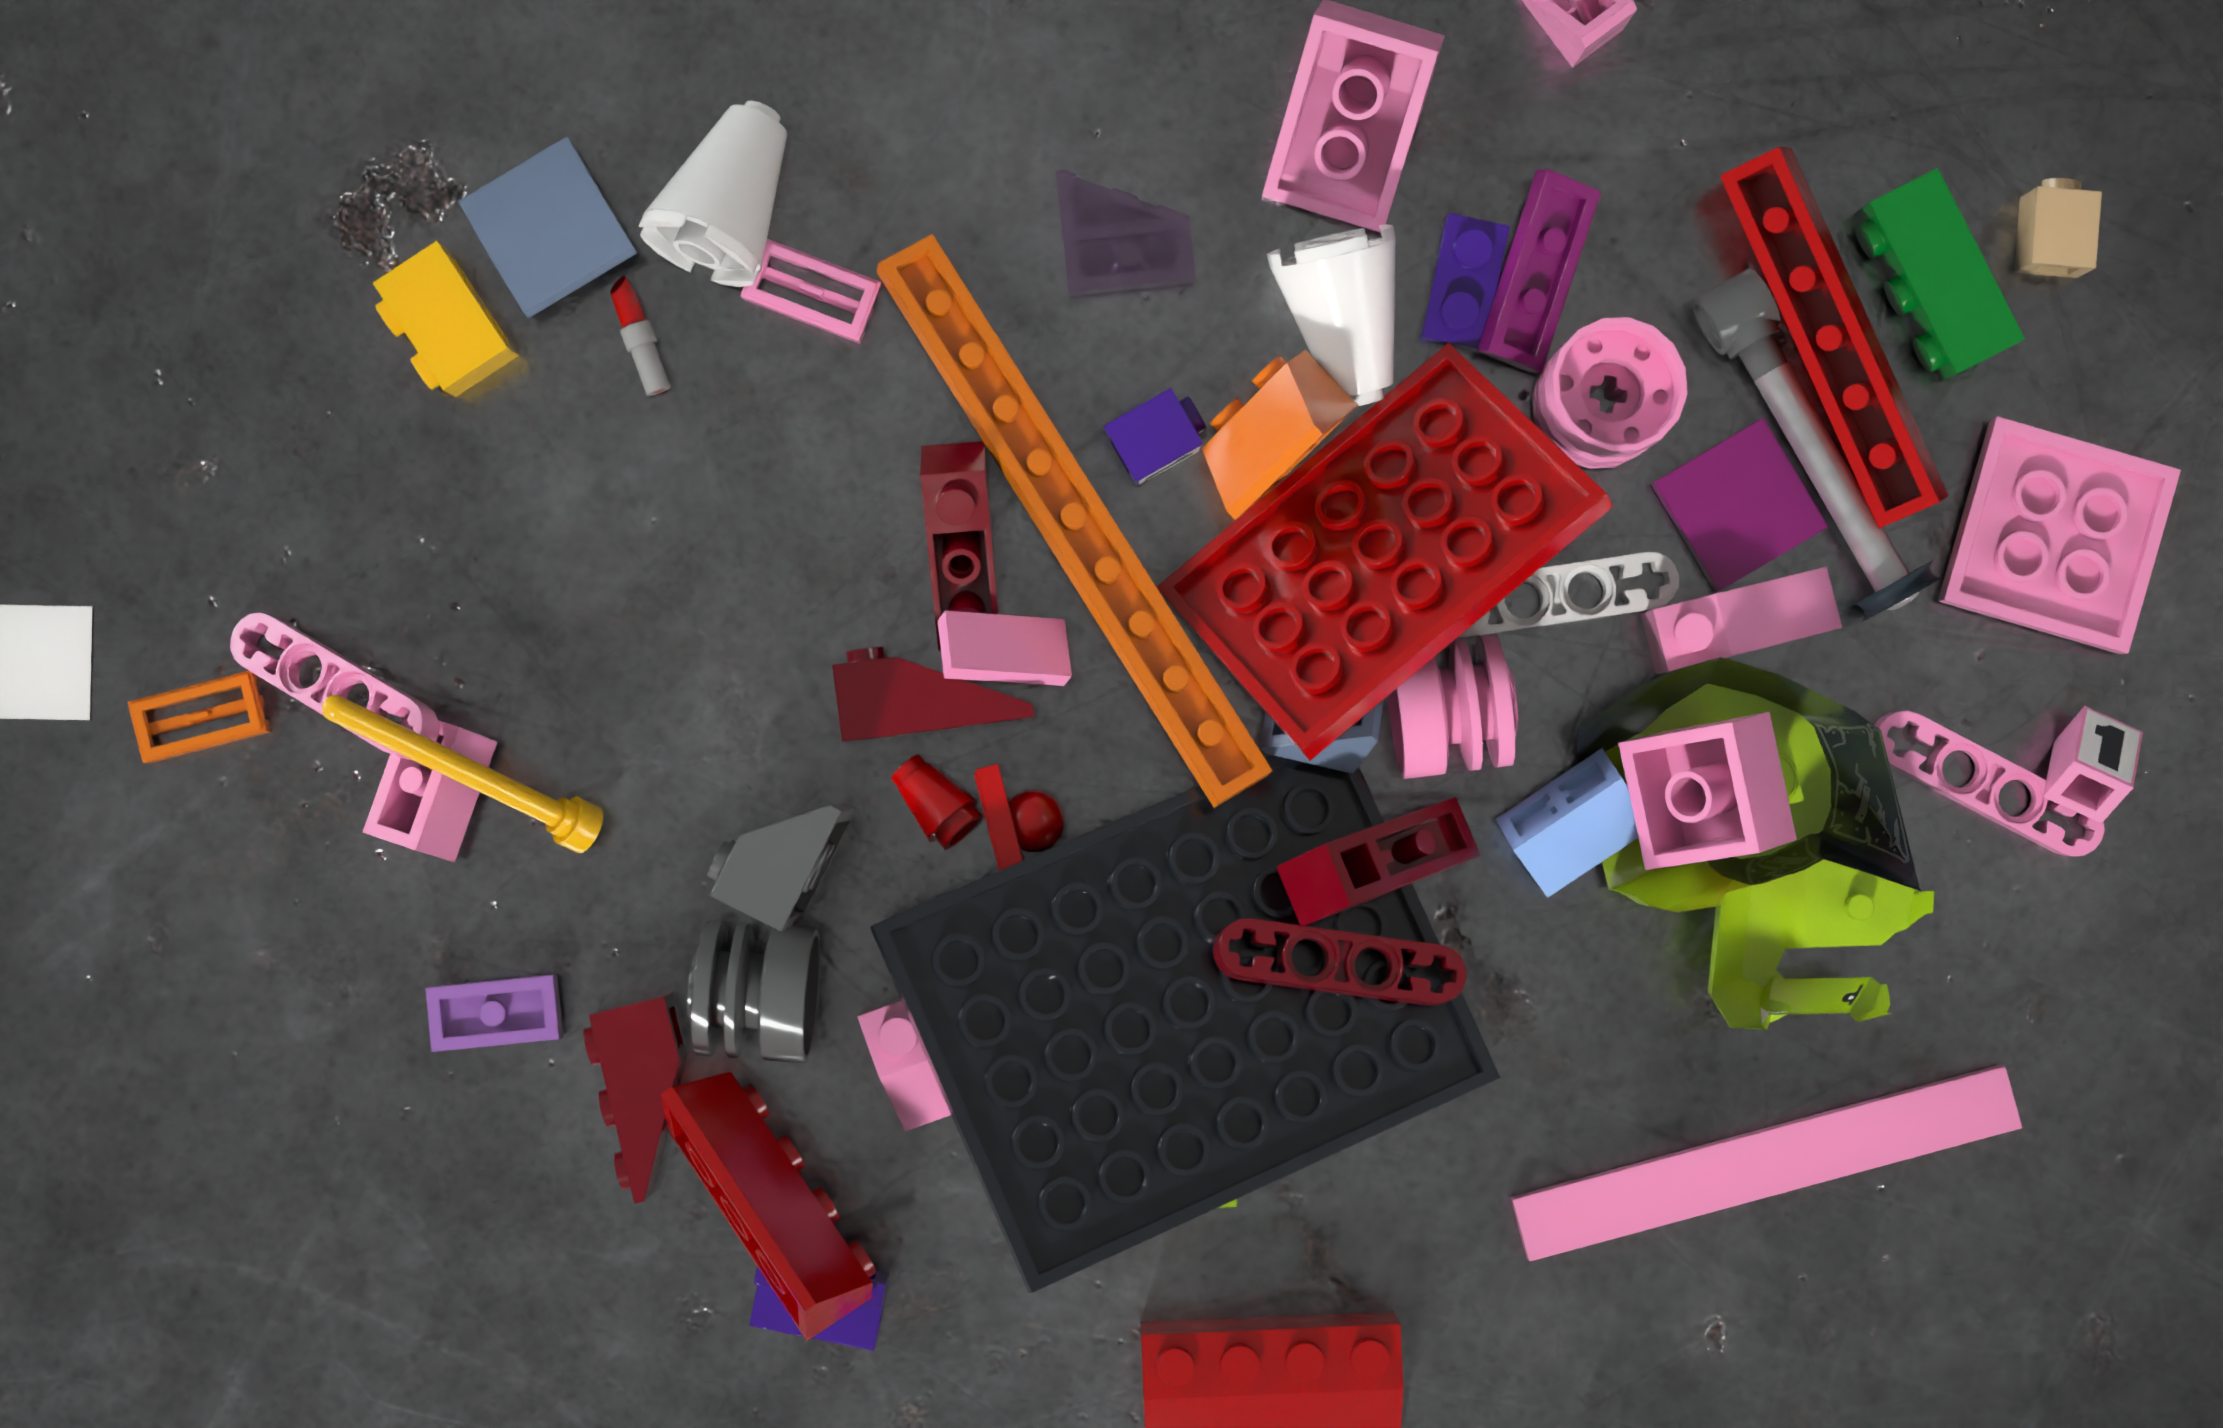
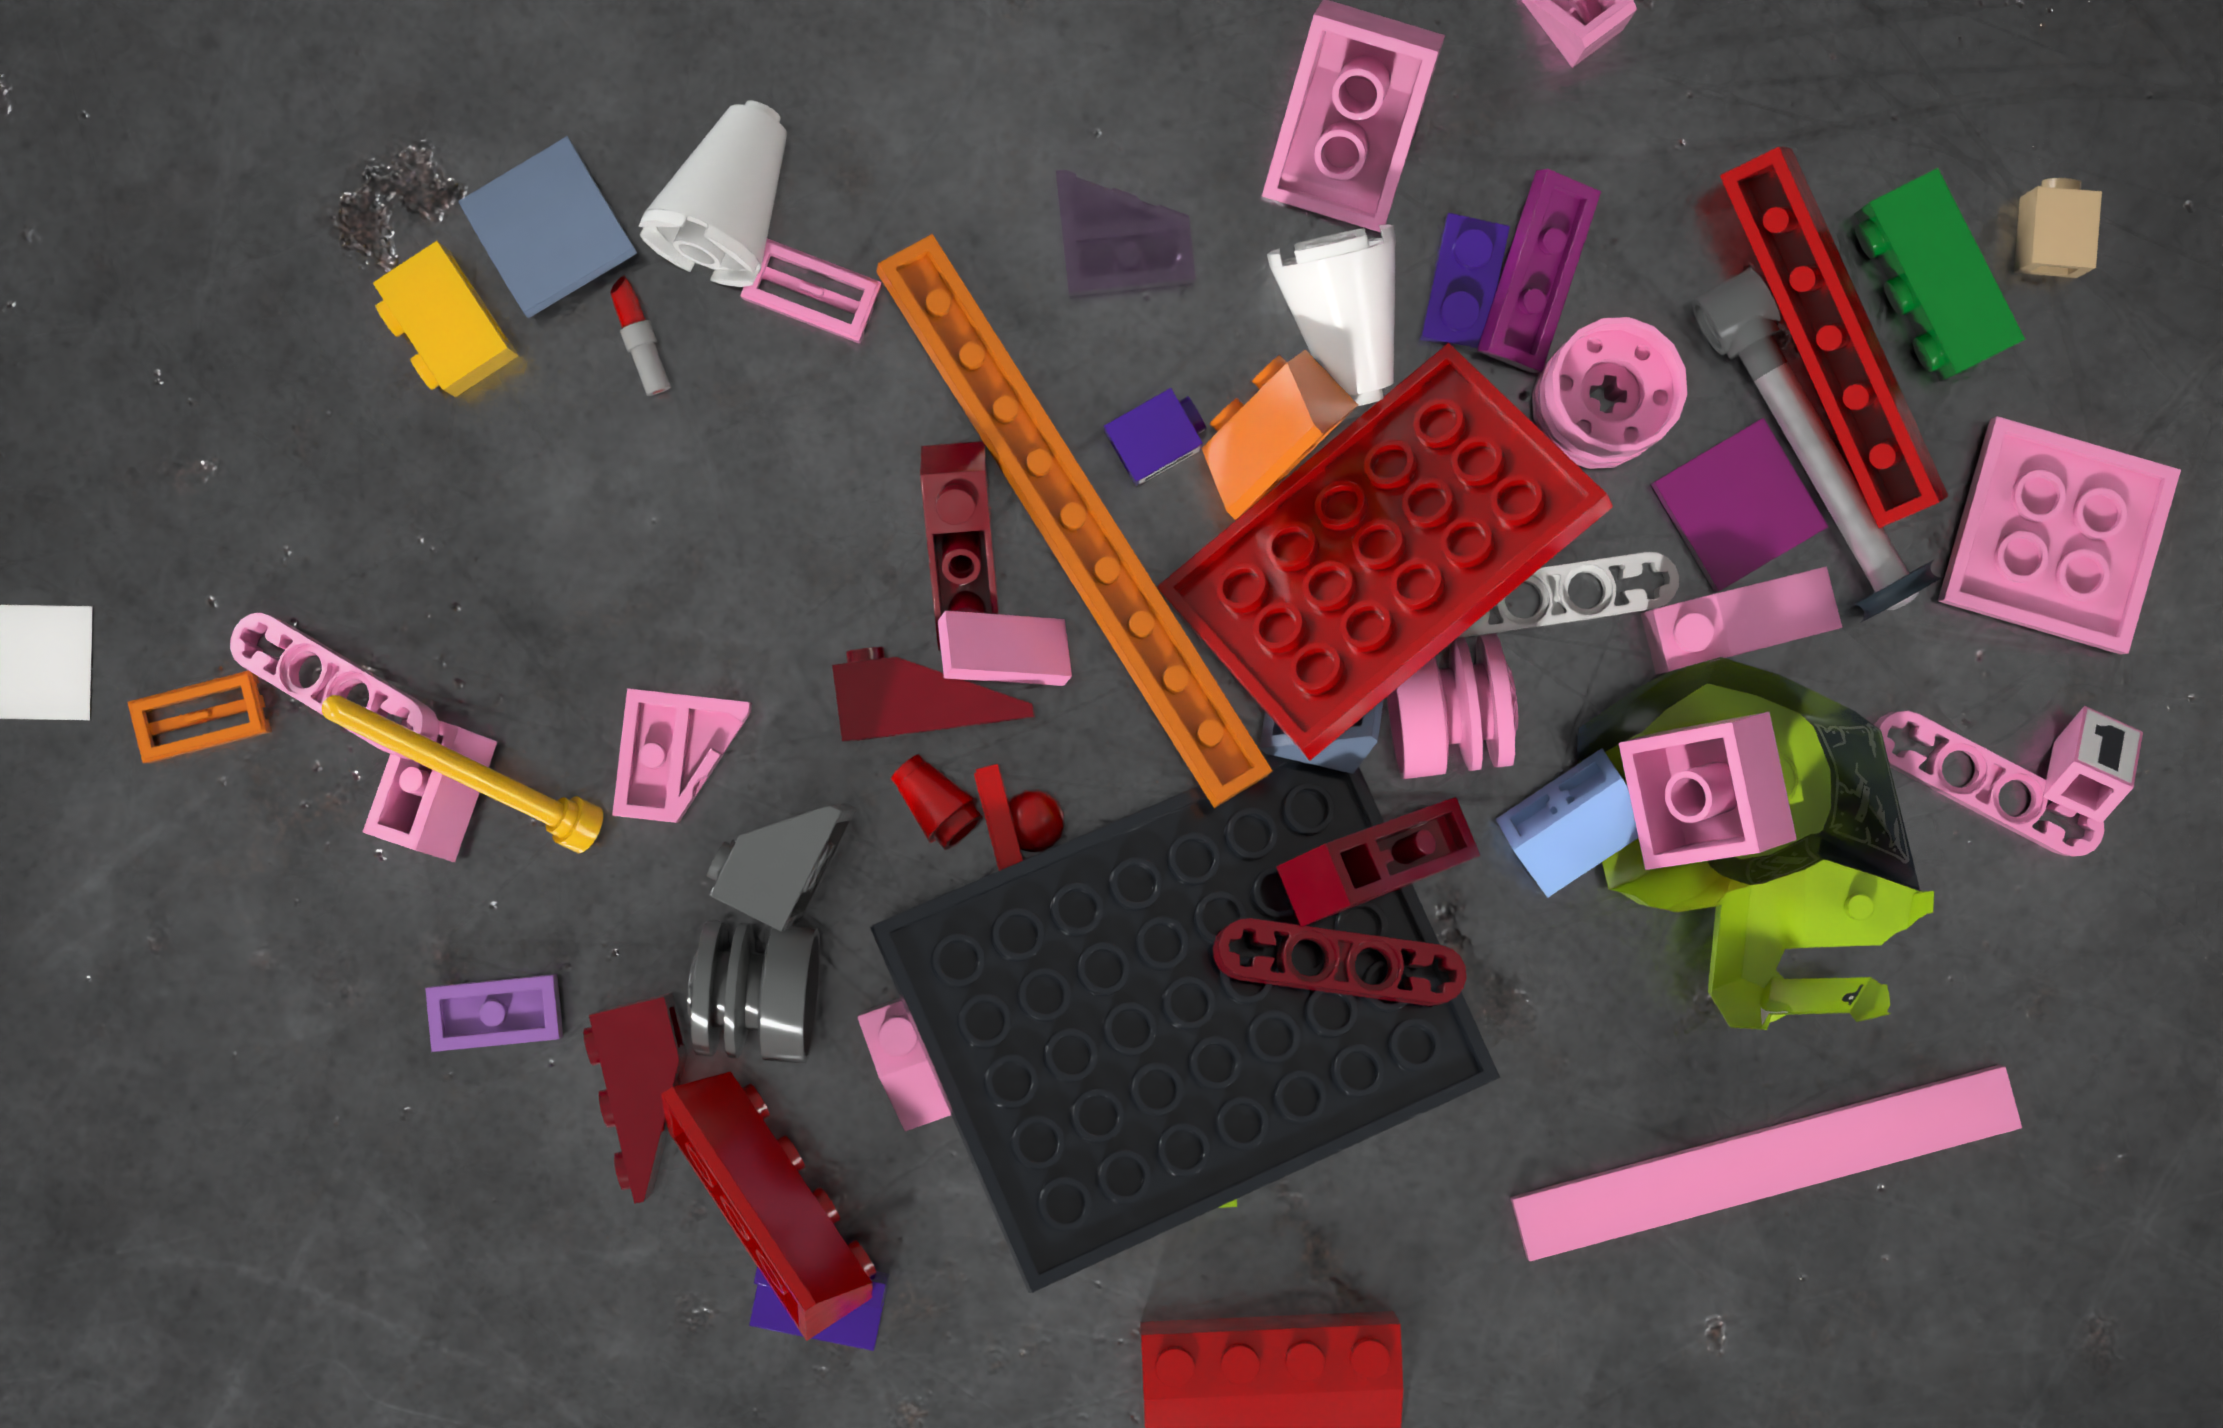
none -> bright pink wing [612,688,752,823]

